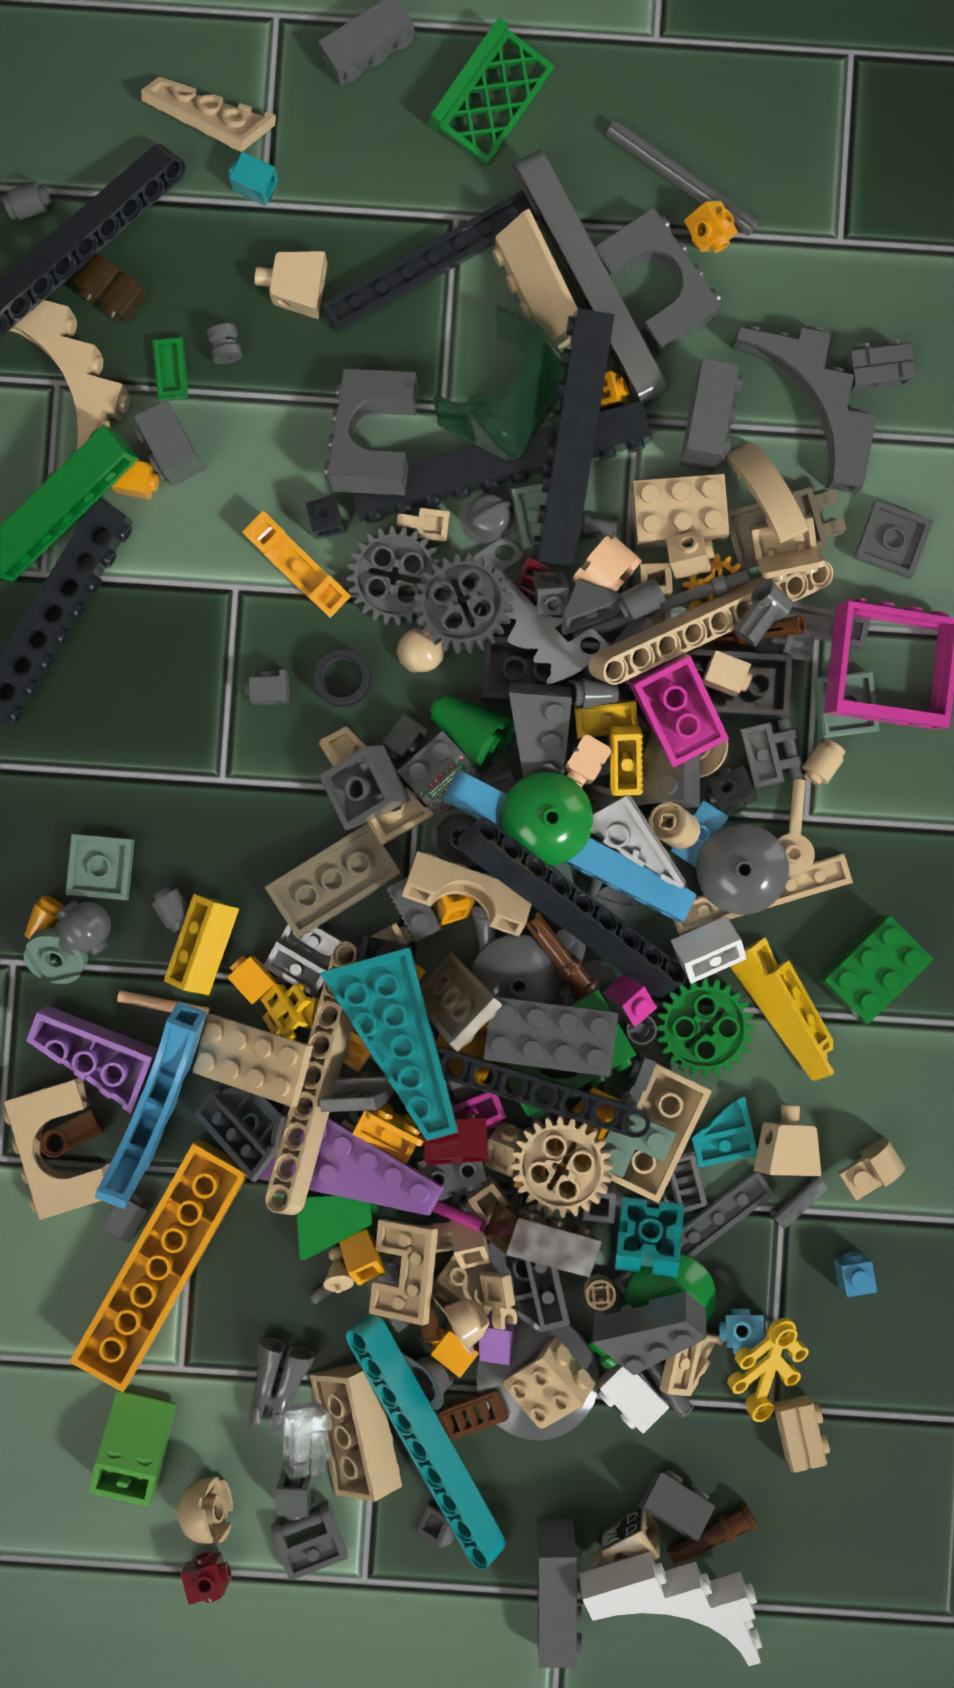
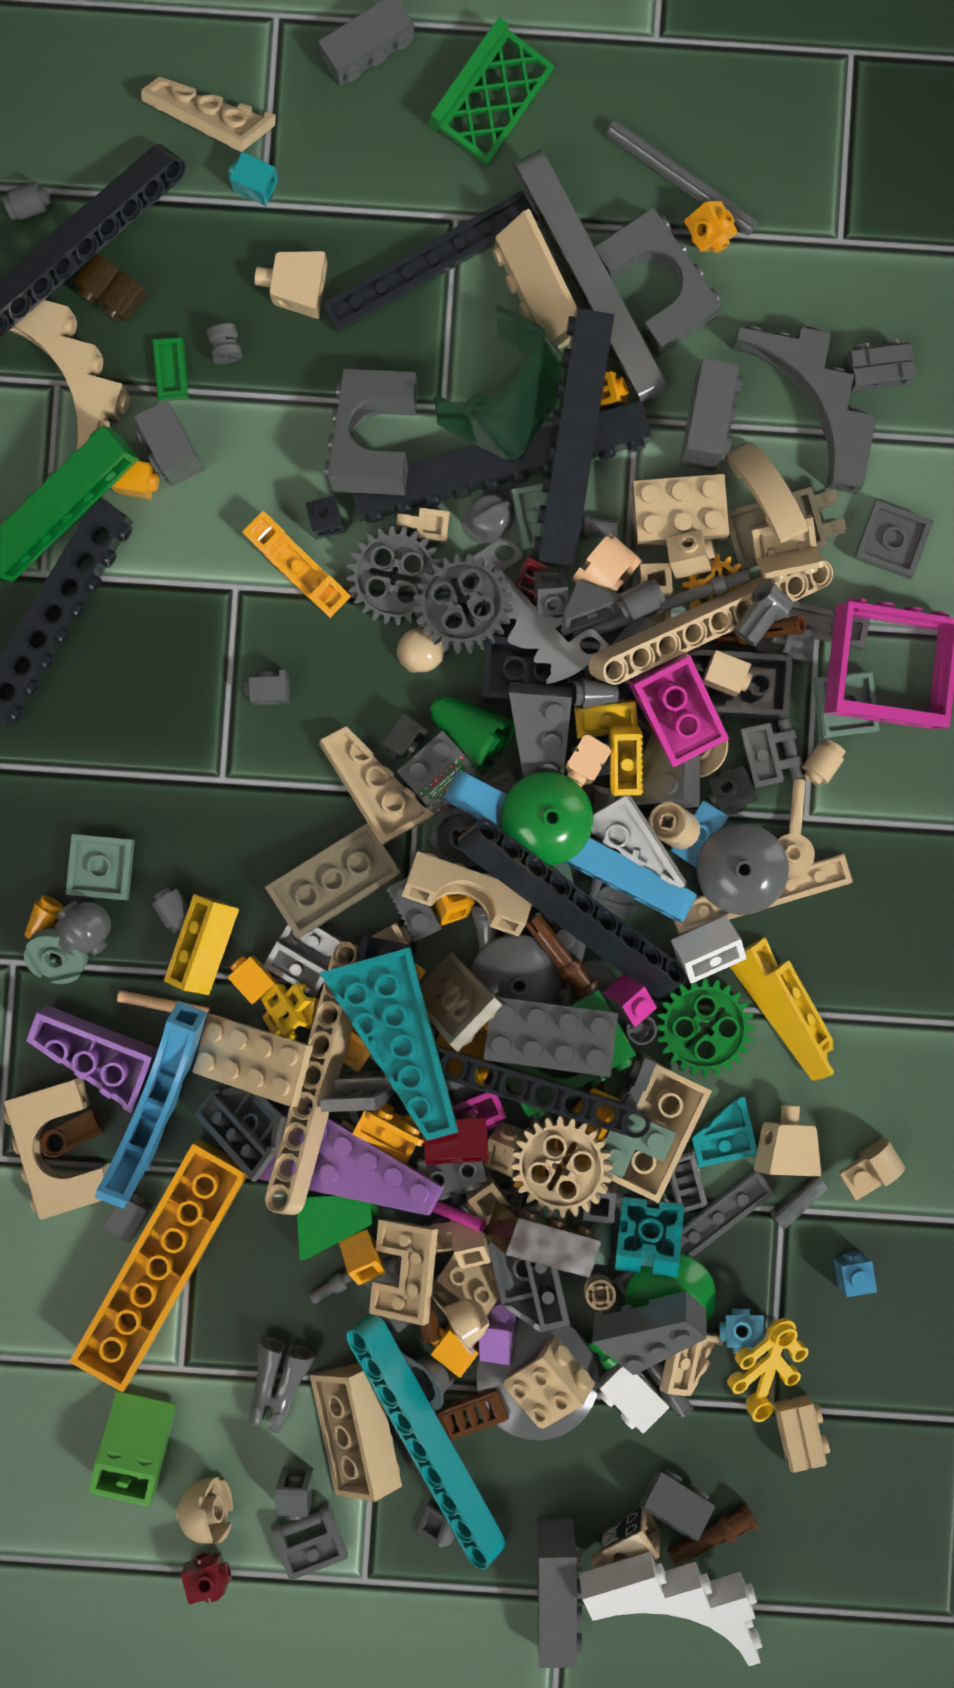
clear brick [282,1402,332,1479] -> none
black tyre [313,648,371,707] -> none
dark grey slope [319,745,410,830] -> none
tan piece [323,1245,354,1293] -> none
tan plate [480,1272,517,1330] -> none
green brick [817,915,934,1024] -> none

